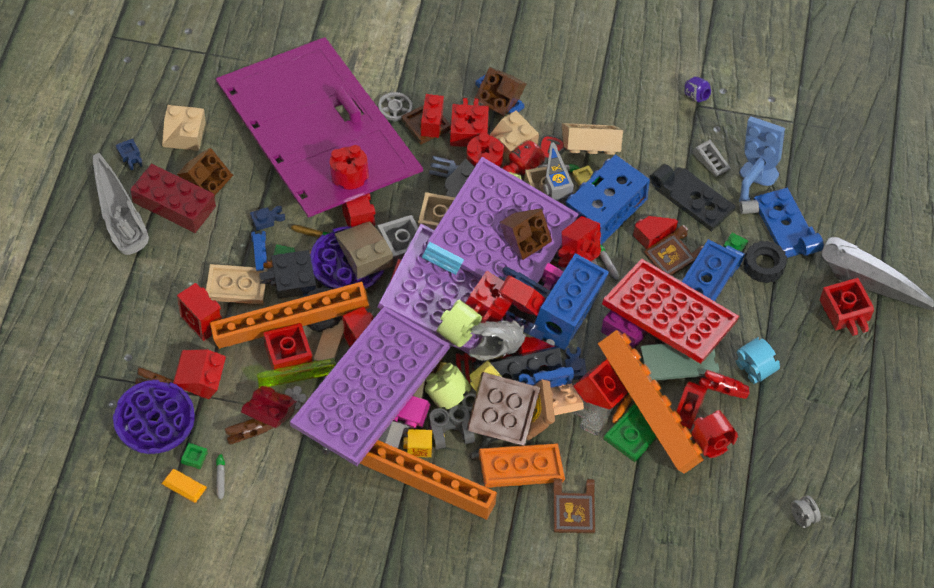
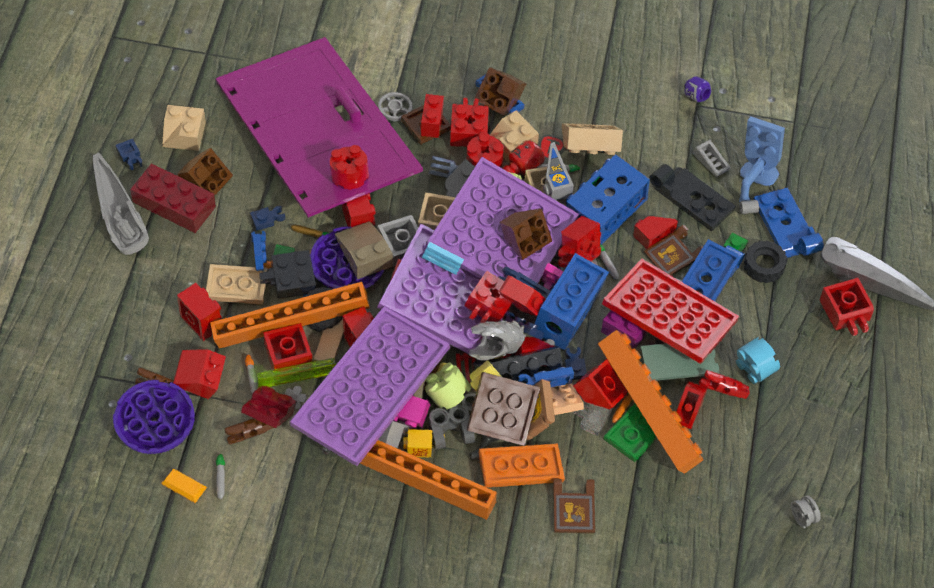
green plate [181,443,208,469] -> none
yellowish green brick [437,300,482,347] -> none
light yellow tile [572,165,593,187] -> none
red brick [691,410,738,458] -> none
none -> light grey piece [245,355,258,395]

